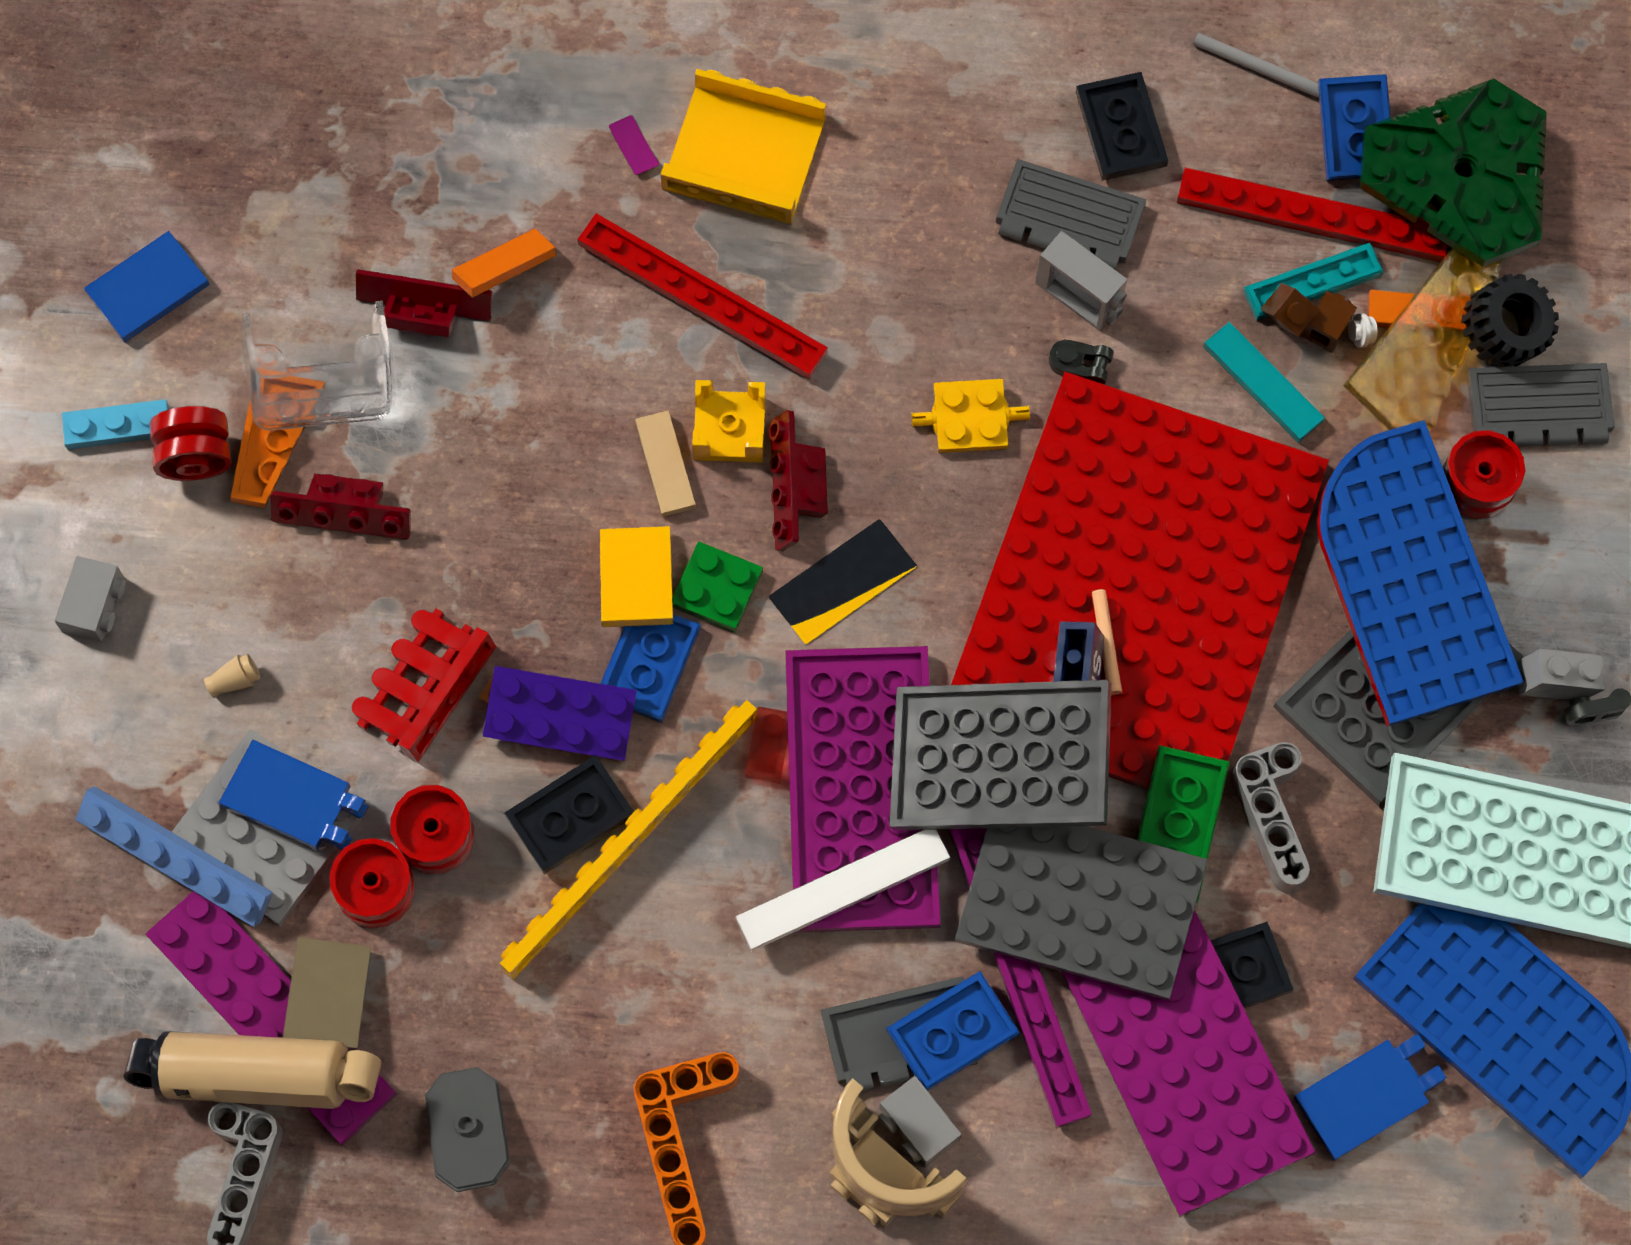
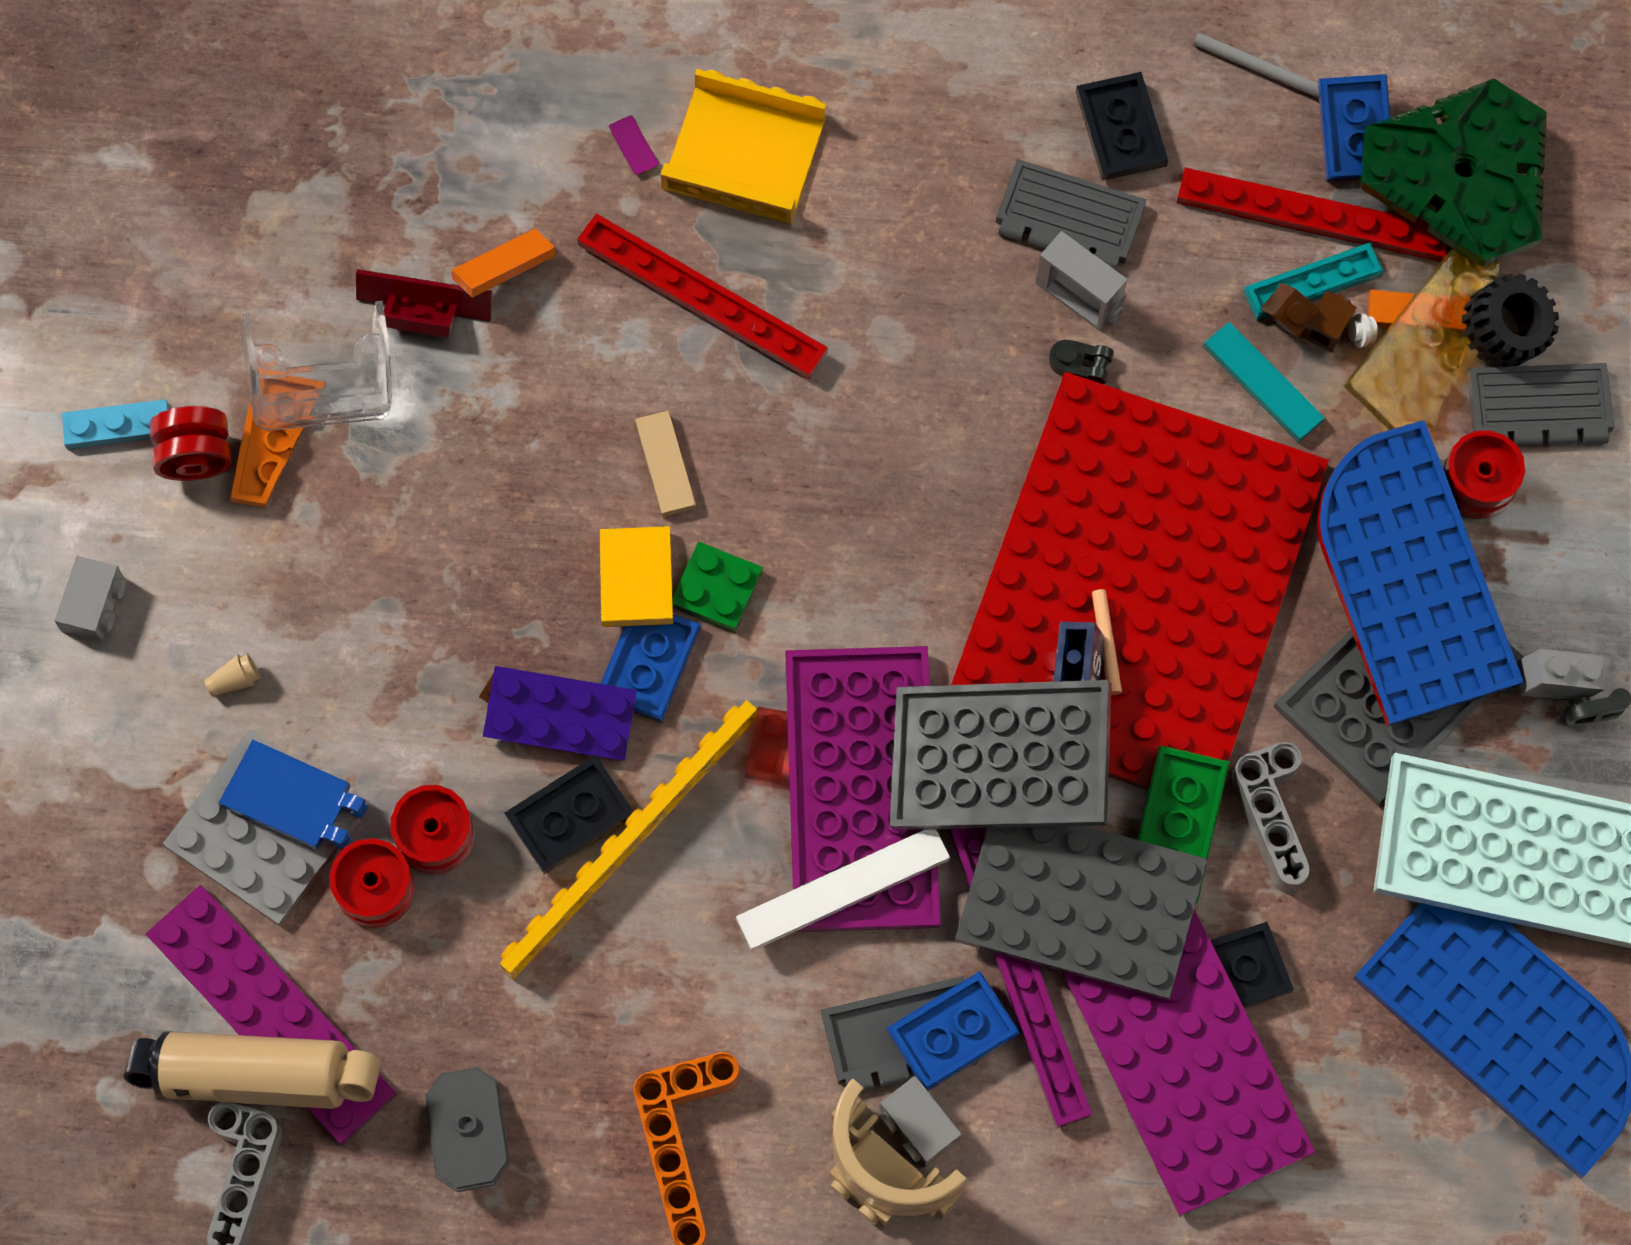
medium blue plate [75,786,273,927] -> none
blue tile [84,231,210,343] -> none
dark red bracket [270,473,411,540] -> none
dark tan tile [283,937,371,1052] -> none
red fence [351,608,497,763] -> none
yellow panel [692,380,766,463] -> none
dark red bracket [769,410,828,551] -> none
black sticker [769,519,917,644] -> none
yellow plate [911,379,1030,453] -> none
blue tile [1294,1033,1447,1161] -> none

